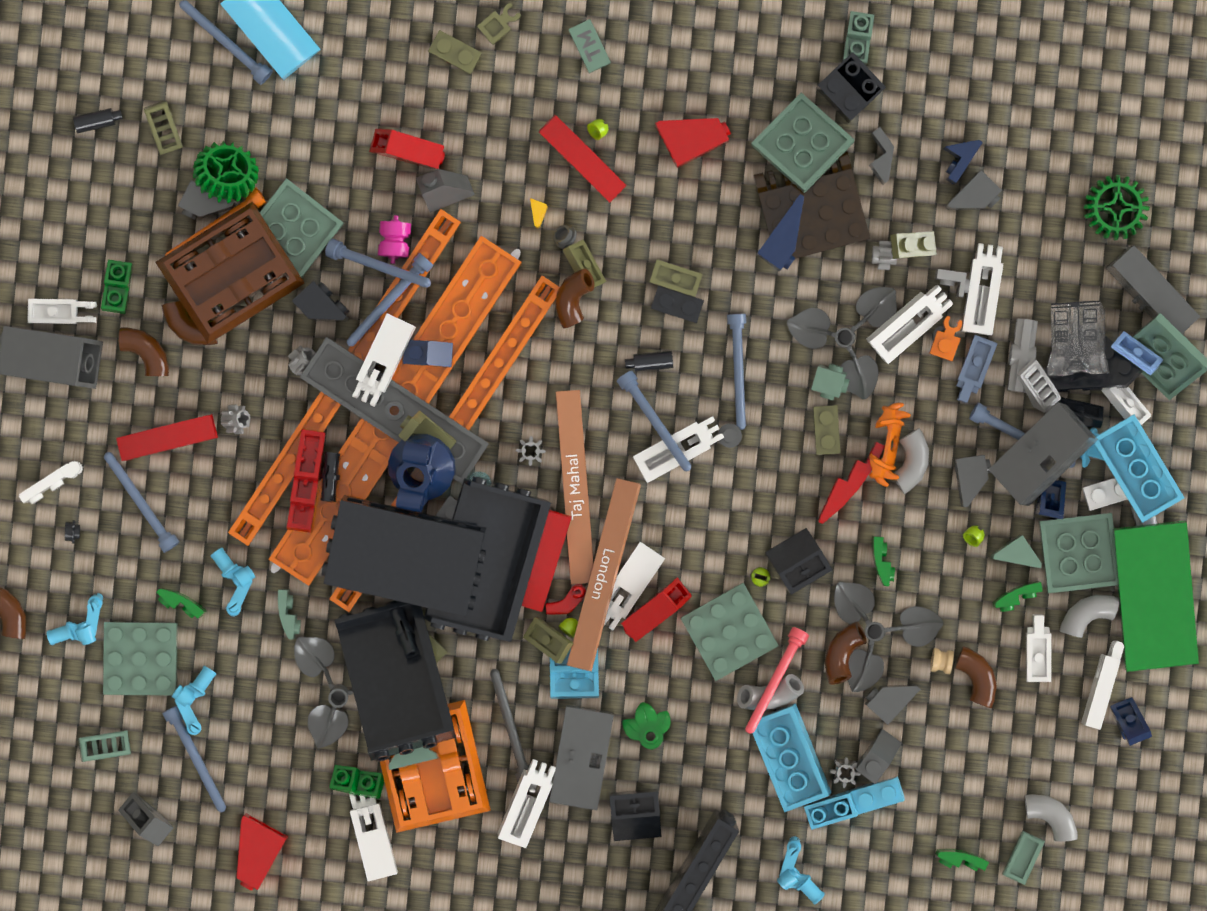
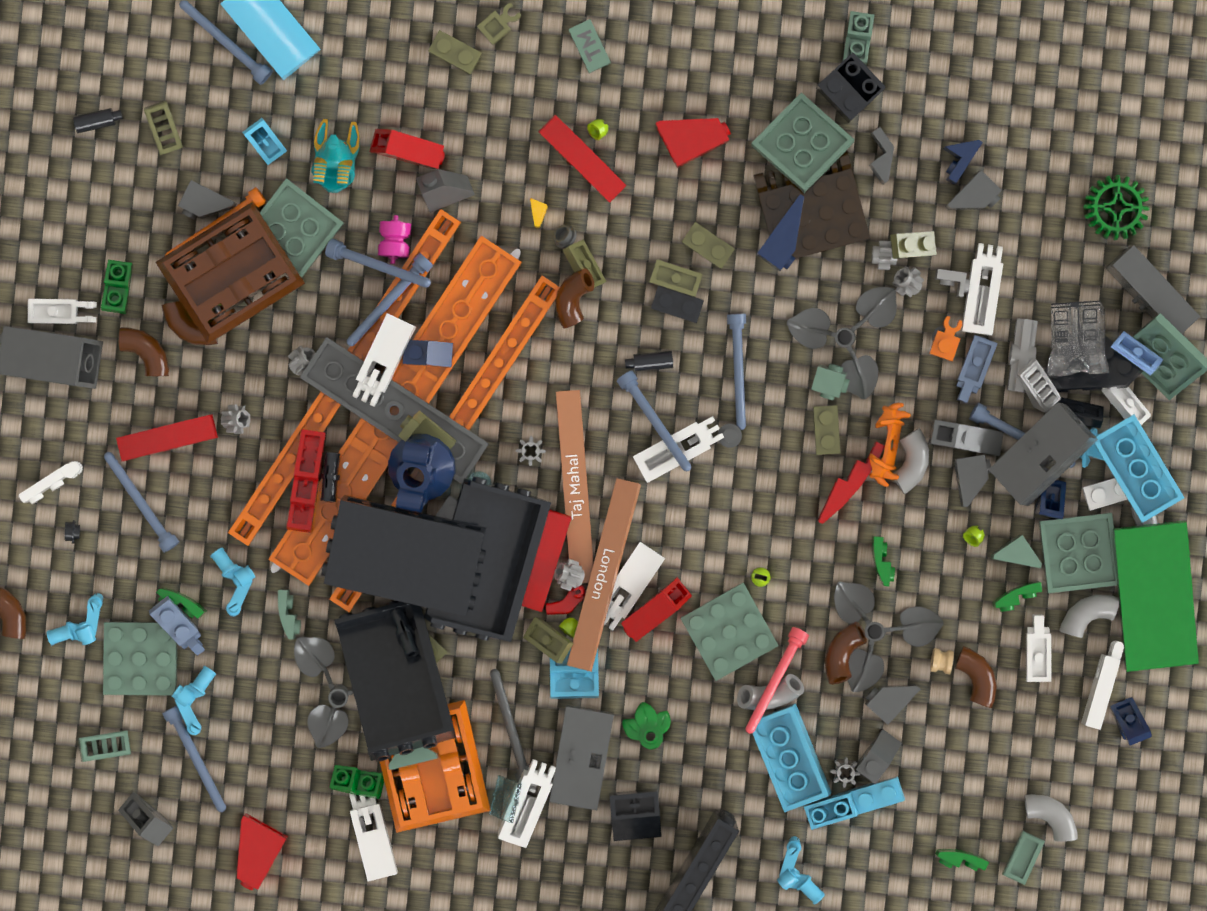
green gear [193,141,259,204] -> none
black slope [292,281,350,322] -> none
black slope [765,528,833,595] -> none
white hinge [866,285,953,364] -> none
none -> sand blue hinge [149,596,205,656]
none -> medium azure slope [243,118,287,165]
none -> teal piece [311,119,360,193]
none -> clear light blue piece [489,775,522,823]
none -> light grey gear [554,559,585,591]
none -> olive plate [682,222,735,269]
none -> light grey gear [892,266,924,297]
none -> dark grey slope [928,420,1004,456]

